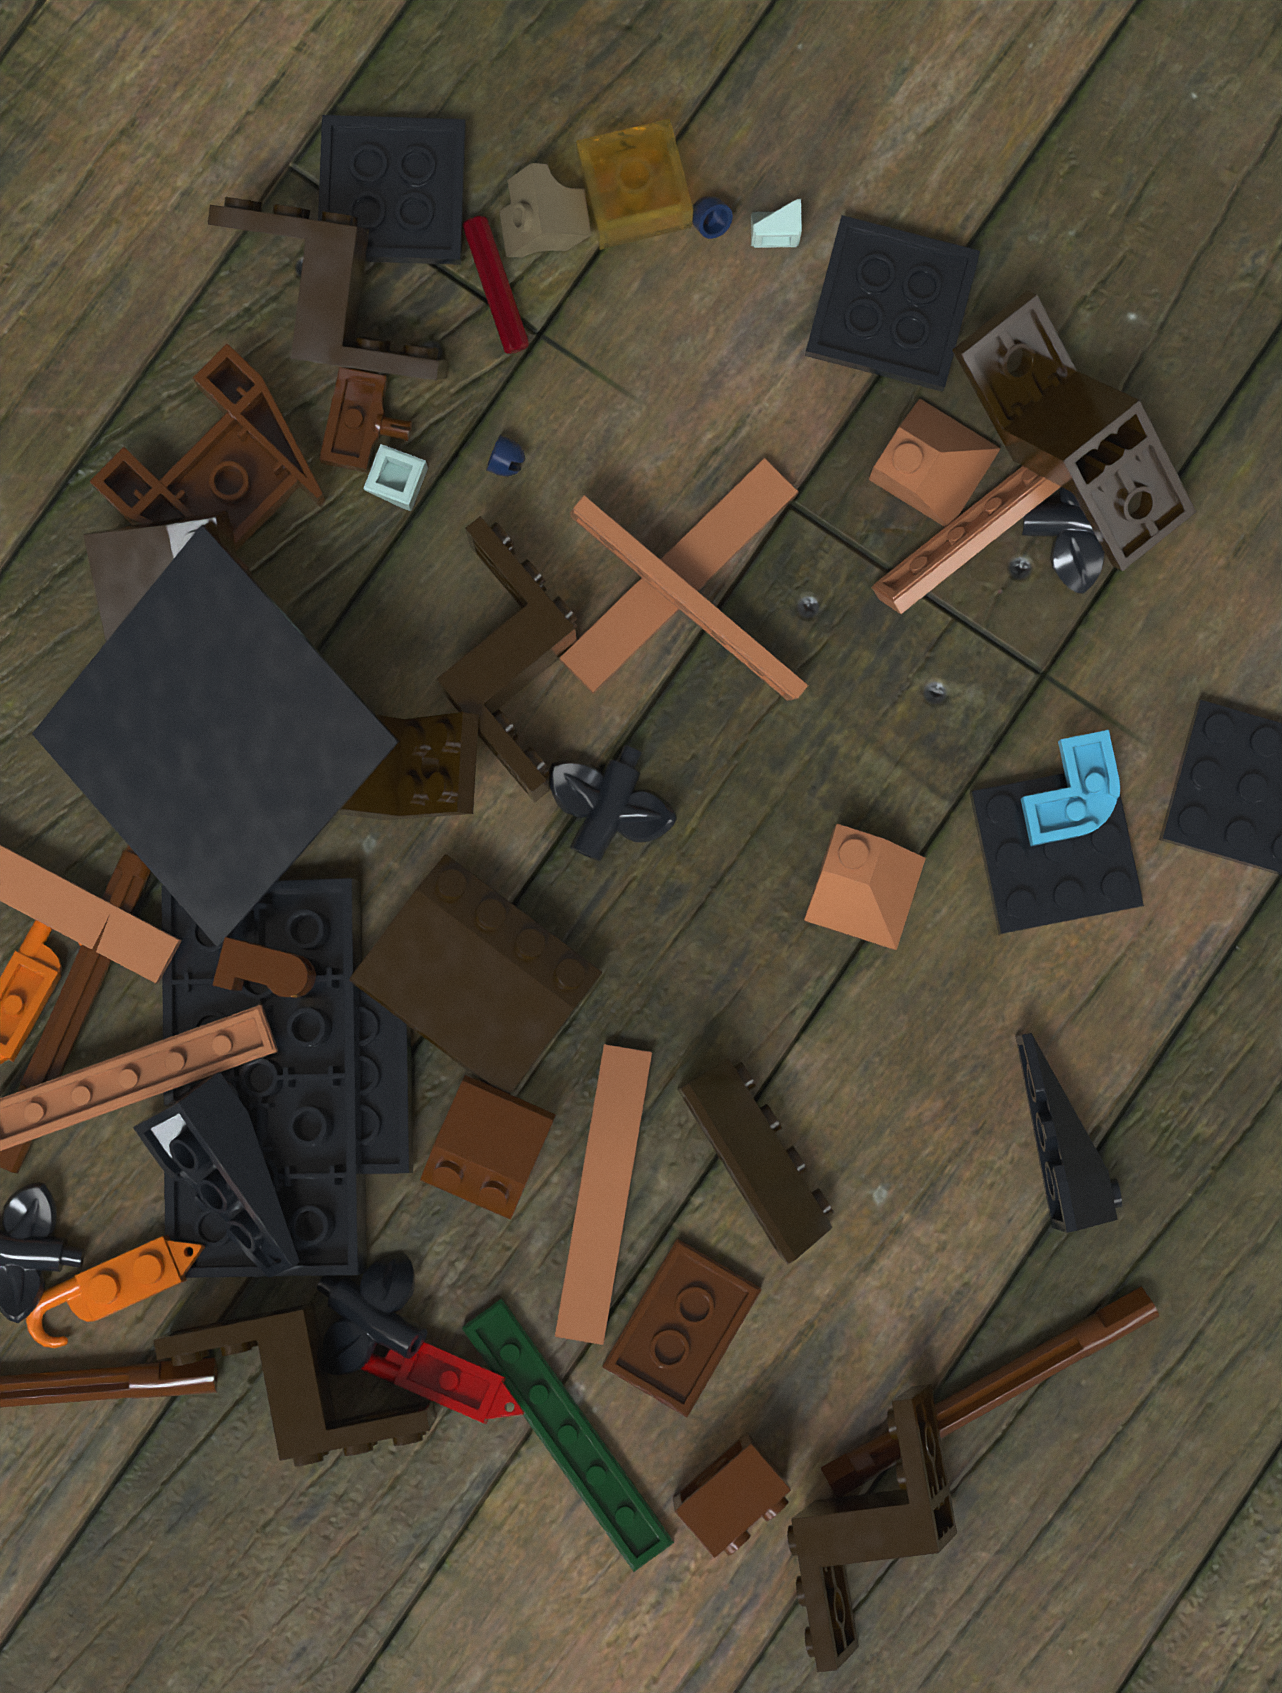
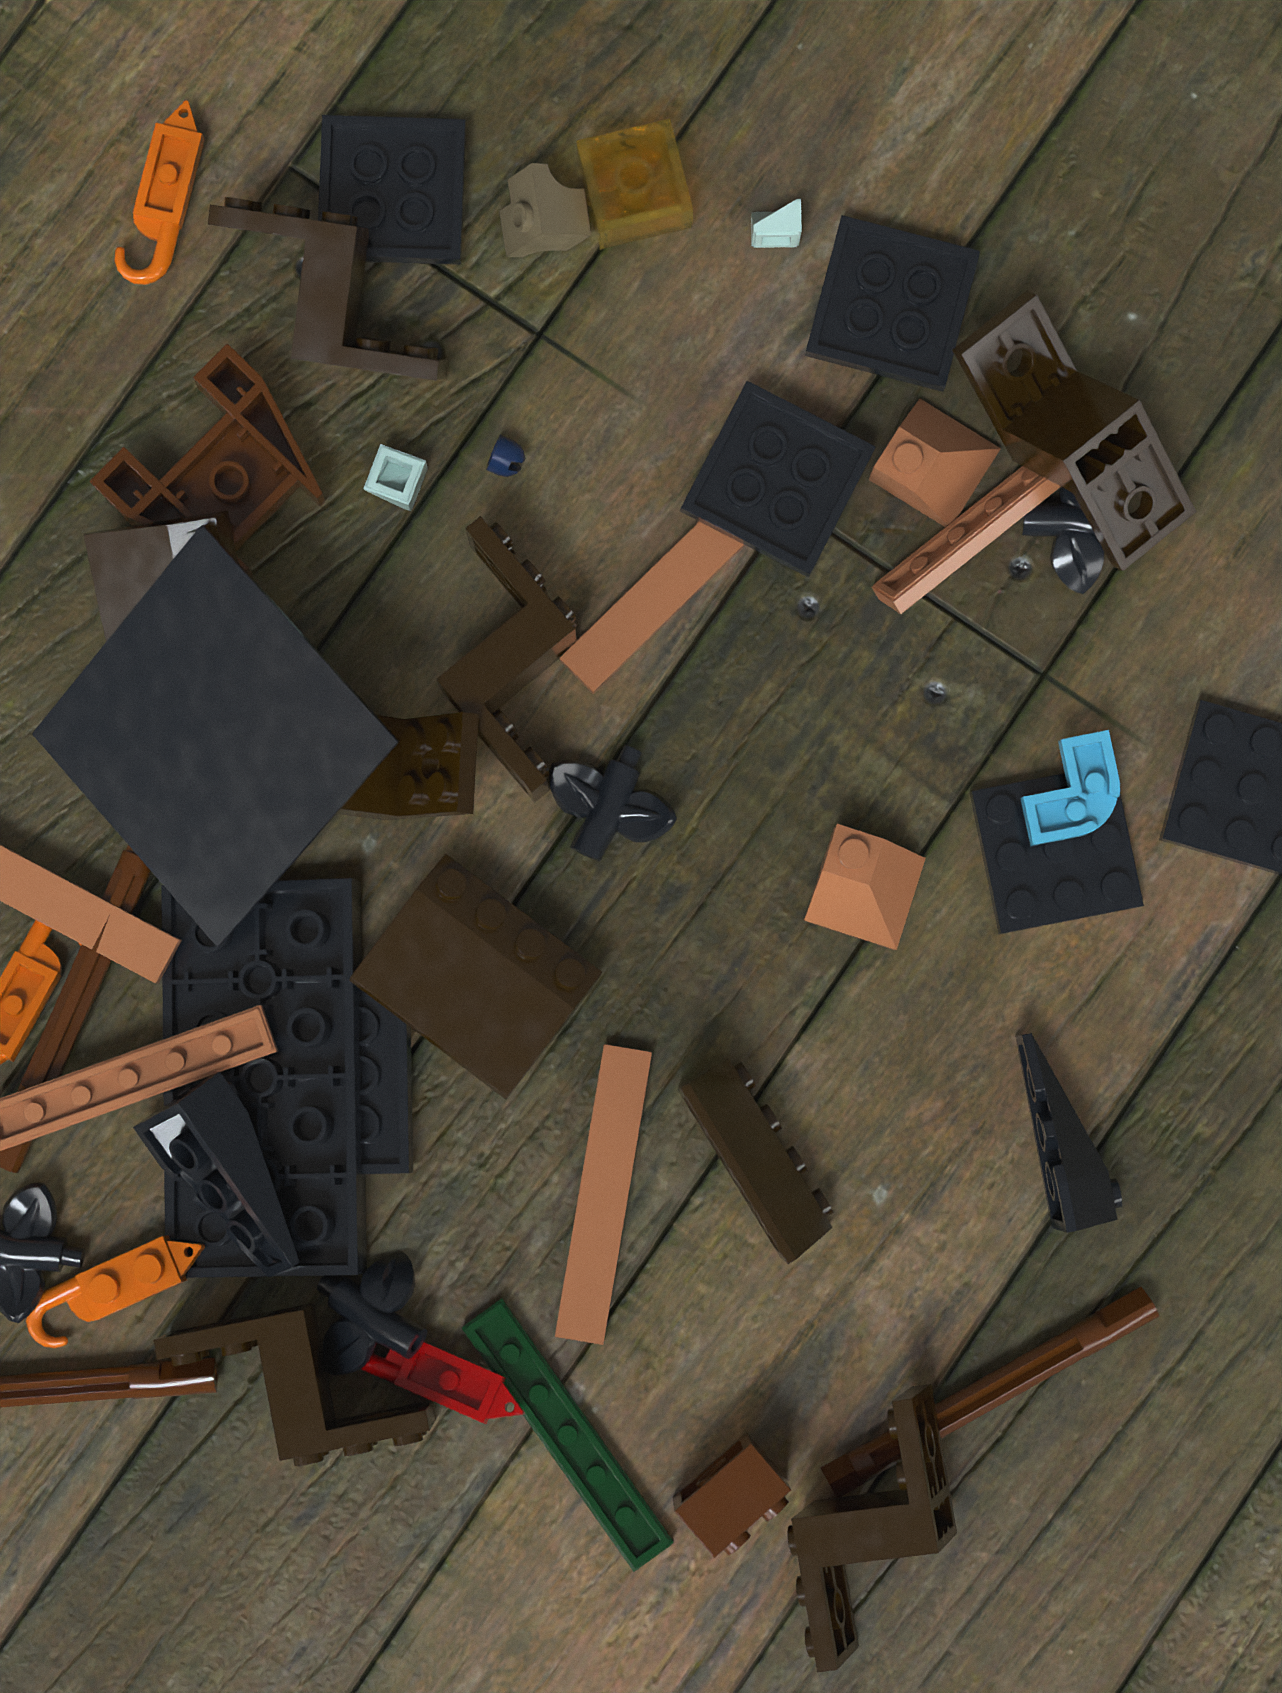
reddish brown leg [213,937,316,997] -> none
reddish brown plate [319,367,412,473] -> none
reddish brown slope [420,1075,556,1220] -> none
dark red axle [463,216,529,354] -> none
nougat tile [569,495,809,701] -> none
reddish brown tile [602,1238,762,1418] -> none
dark blue hinge [690,196,733,239] -> none
none -> orange plate [114,100,205,285]
none -> black plate [680,381,876,578]

